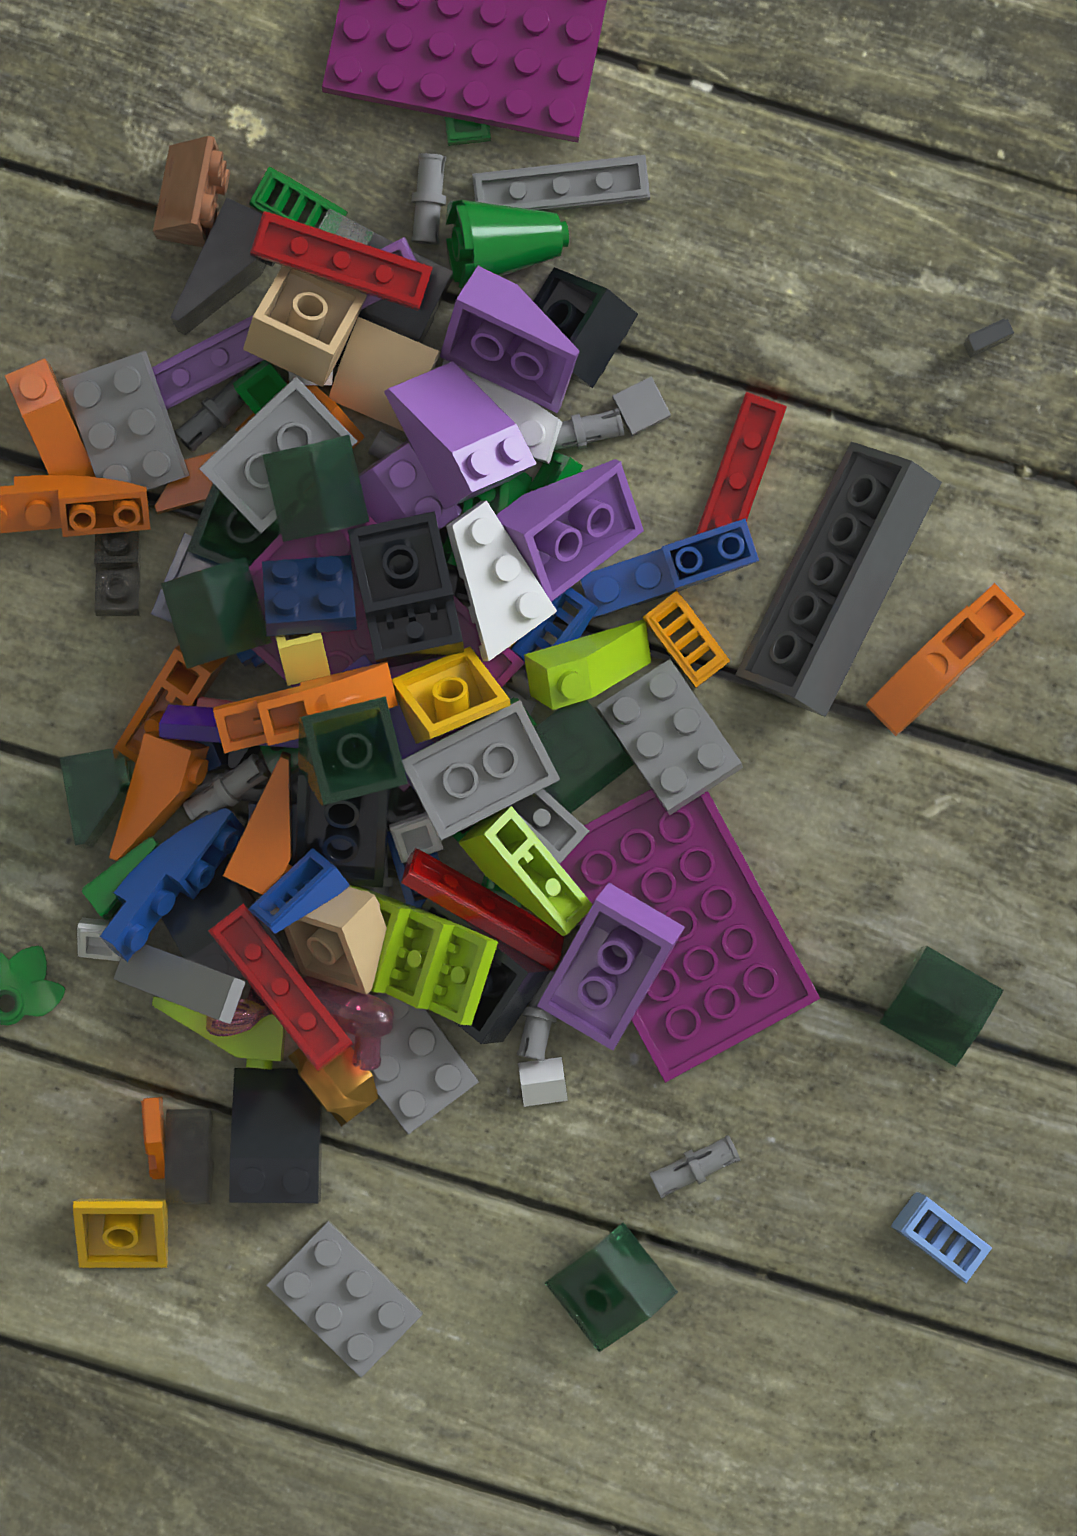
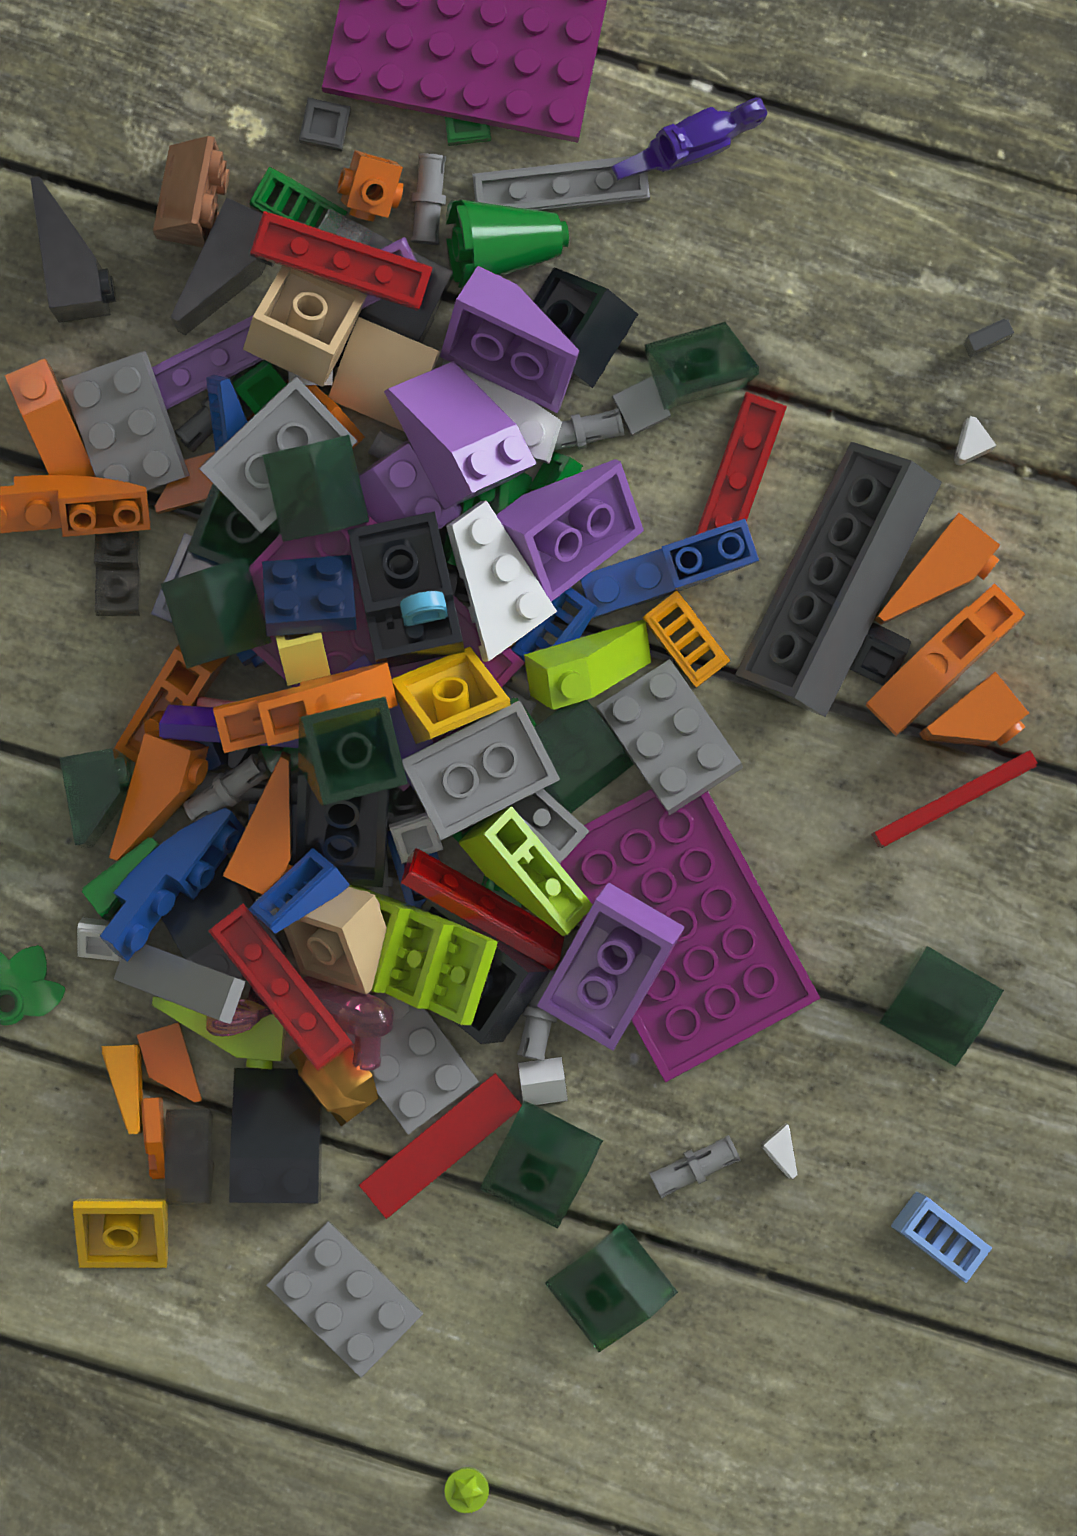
none -> black slope [30,177,116,323]
none -> light orange slope [101,1045,143,1134]
none -> orange tile [137,1022,202,1102]
none -> blue slope [206,374,247,452]
none -> dark grey tile [299,98,351,152]
none -> orange brick [337,150,403,222]
none -> red tile [359,1073,523,1219]
none -> medium azure tile [400,591,448,626]
none -> lime tile [444,1467,489,1513]
none -> clear green slope [479,1100,603,1229]
none -> dark purple animal [611,97,768,181]
none -> clear green slope [645,322,759,410]
none -> white slope [761,1123,797,1179]
none -> black slope [850,623,911,686]
none -> red tile [871,750,1038,848]
none -> orange slope [874,513,1000,625]
none -> orange slope [918,671,1029,747]
none -> white slope [954,416,997,465]

